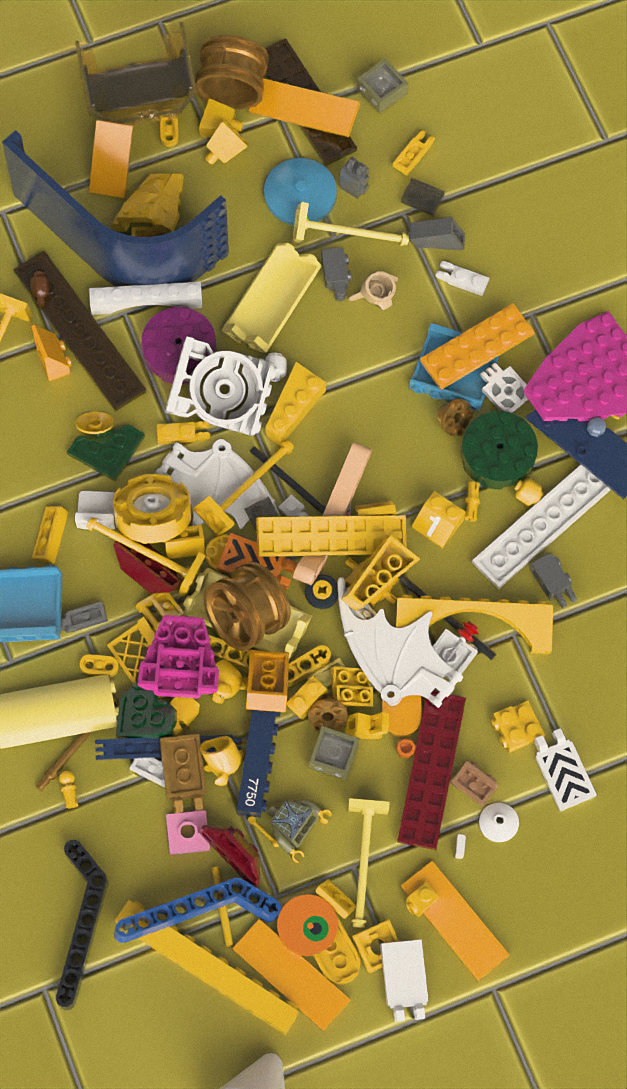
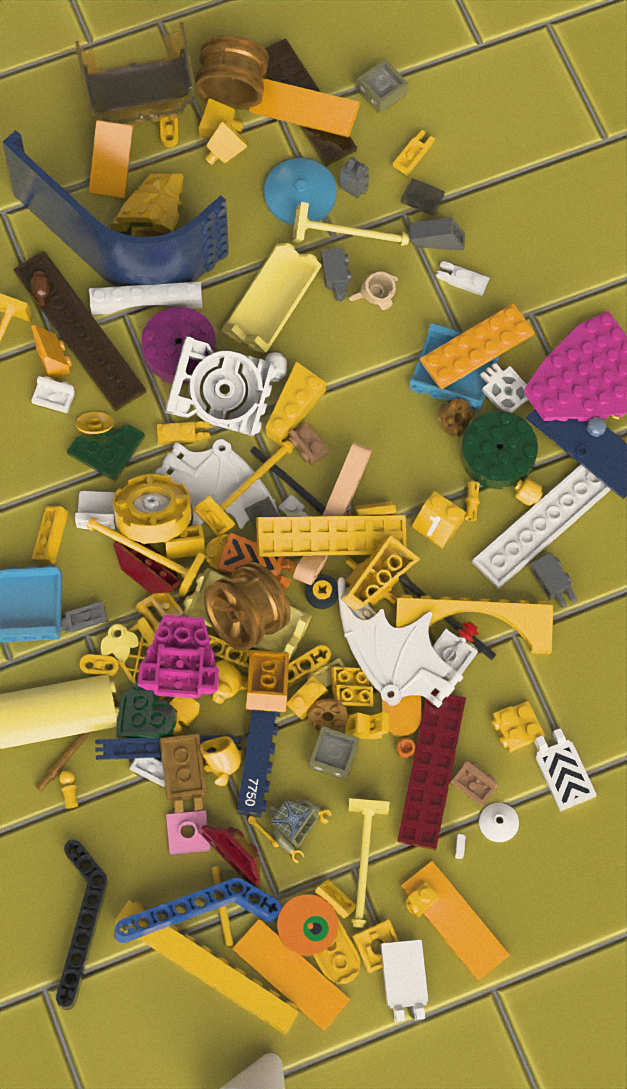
none -> white bracket [32,376,75,413]
none -> light yellow plate [101,624,139,662]
none -> medium nougat bracket [288,423,329,466]

